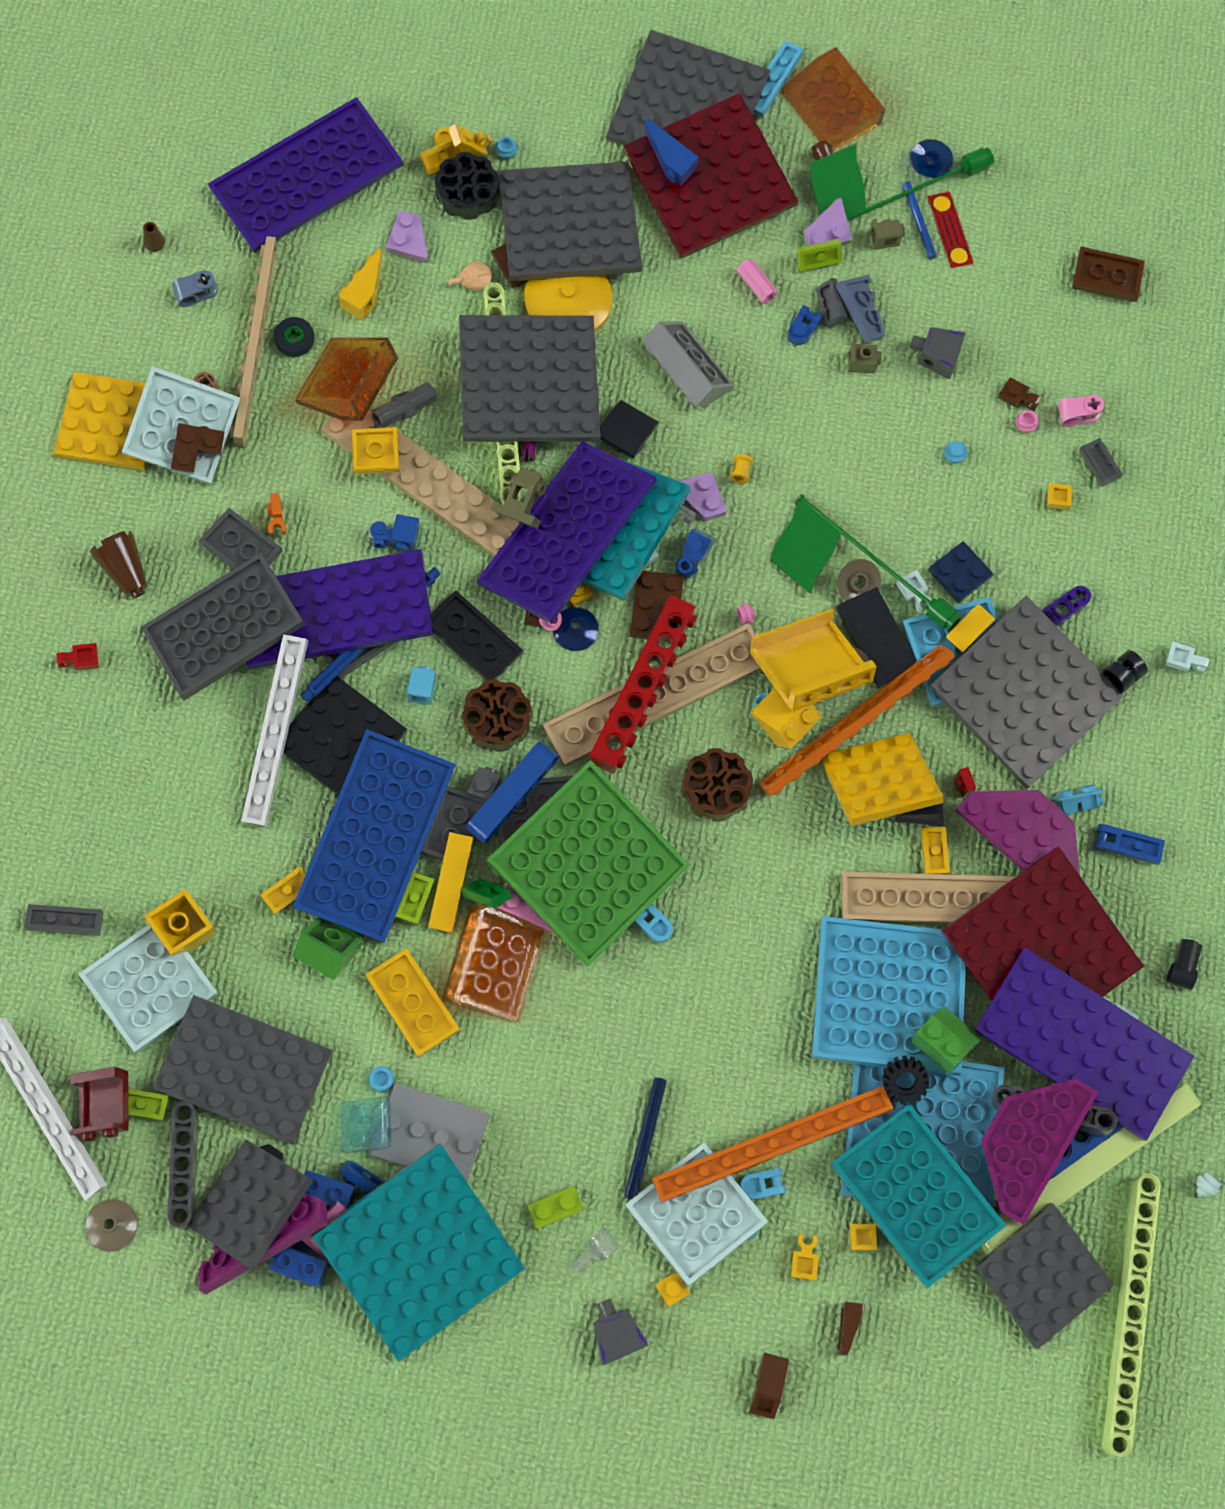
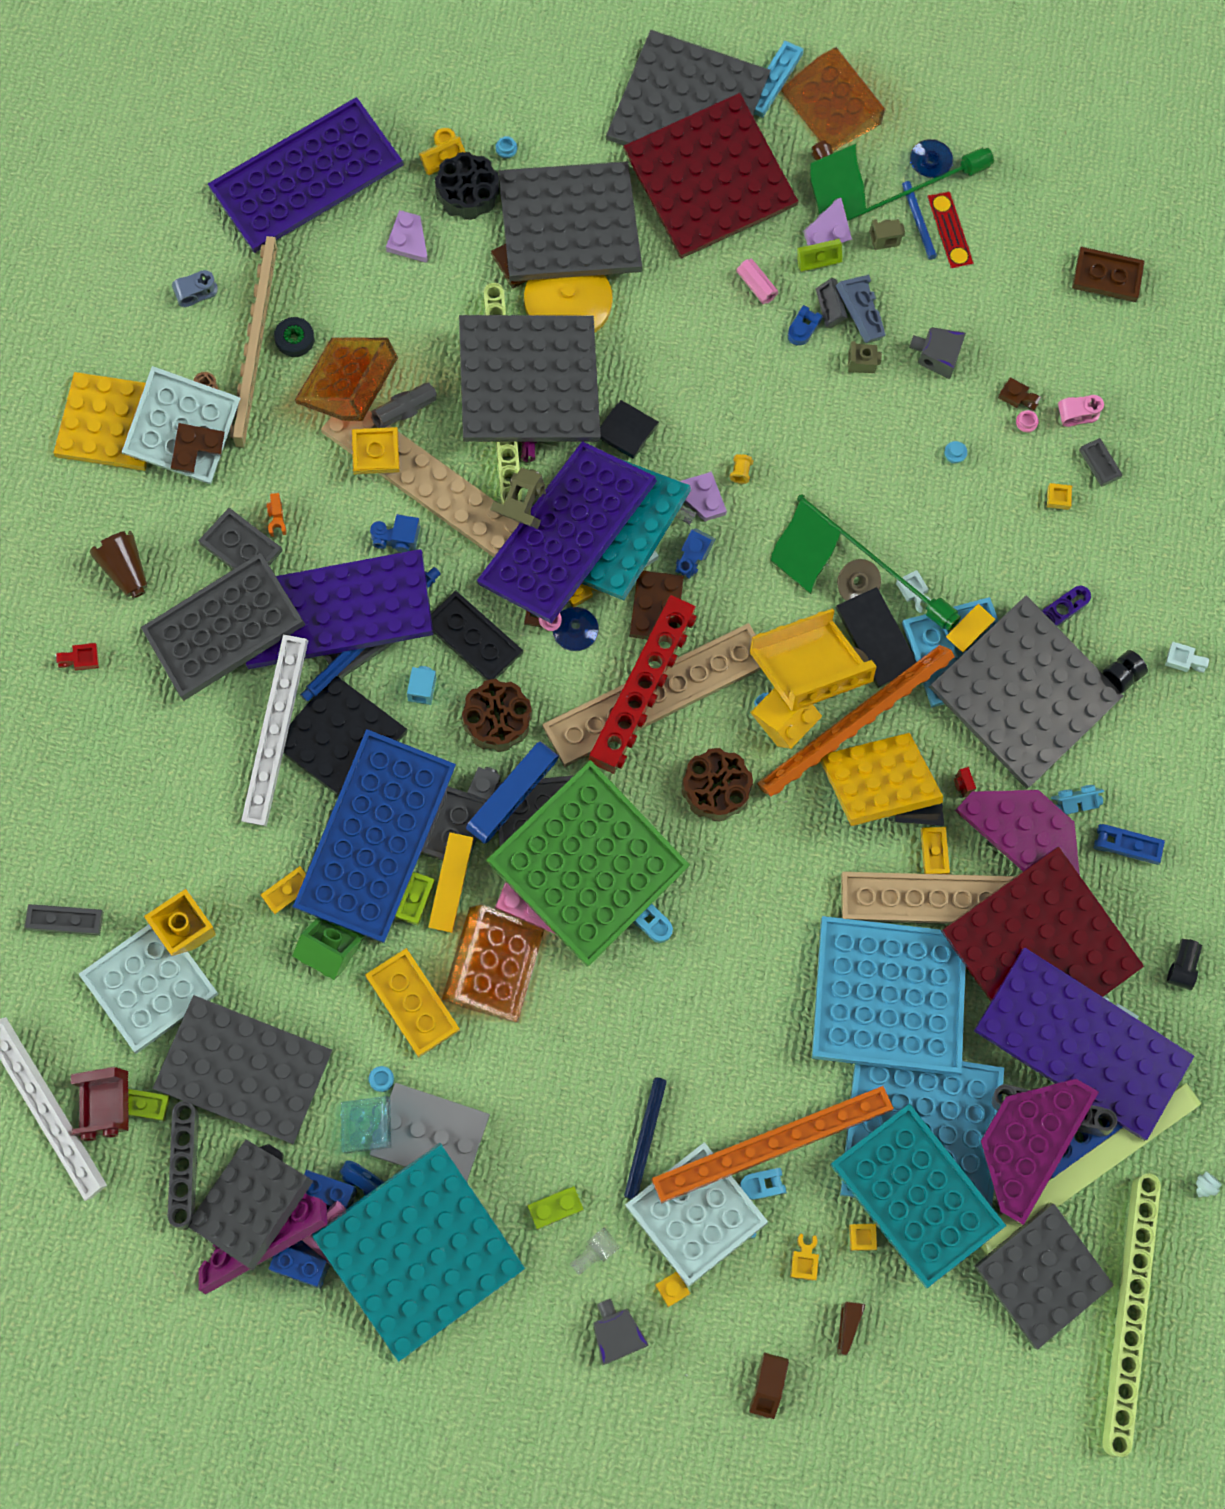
dark tan dish [85,1199,137,1251] -> none
reddish brown cone [143,222,165,252] -> none
yellow slope [339,248,383,321] -> none
light nougat piece [448,261,492,291] -> none
yellow plate [449,124,492,157] -> none
green plate [461,879,511,908] -> none
light grey slope [643,321,735,407] -> none
blue slope [645,118,699,186] -> none
bright pink plate [737,602,755,625] -> none
black tyre [882,1055,929,1105] -> none
bright green slope [912,1006,982,1075] -> none
dark blue plate [928,541,994,604] -> none

